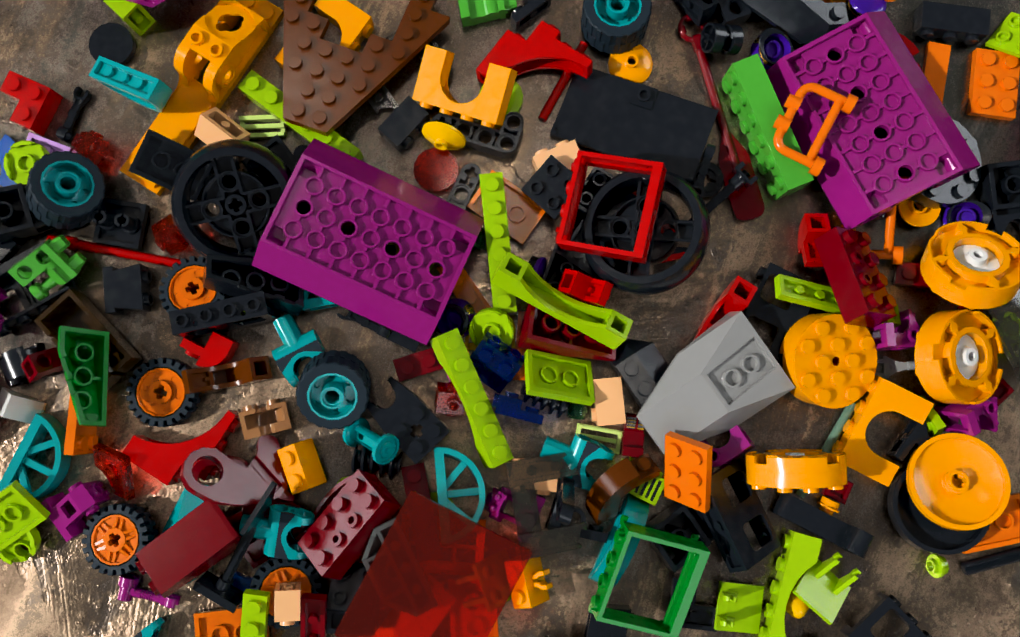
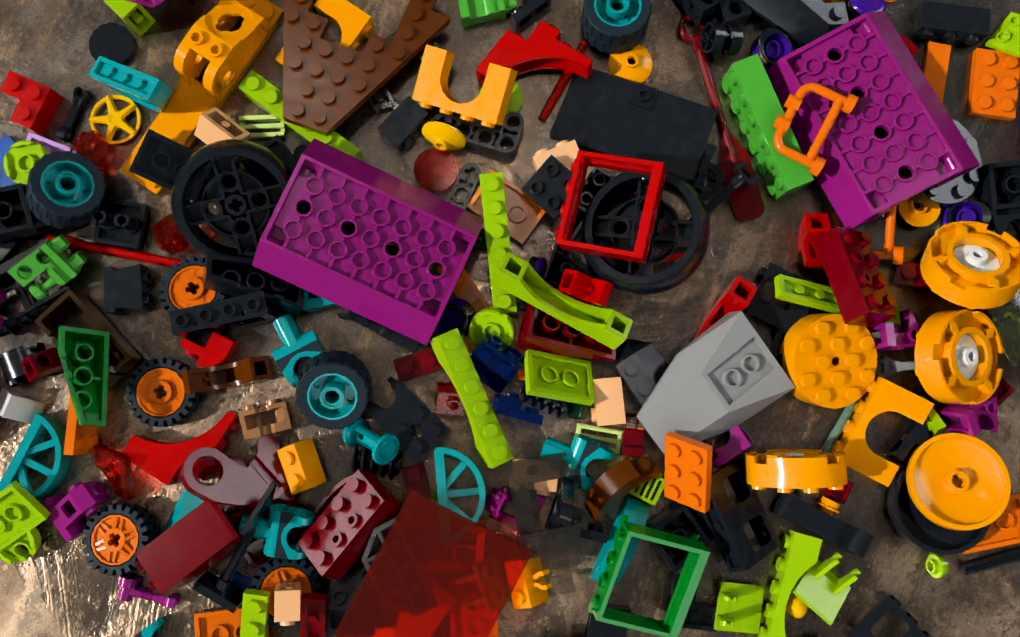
none -> yellow wheel [89,95,141,144]

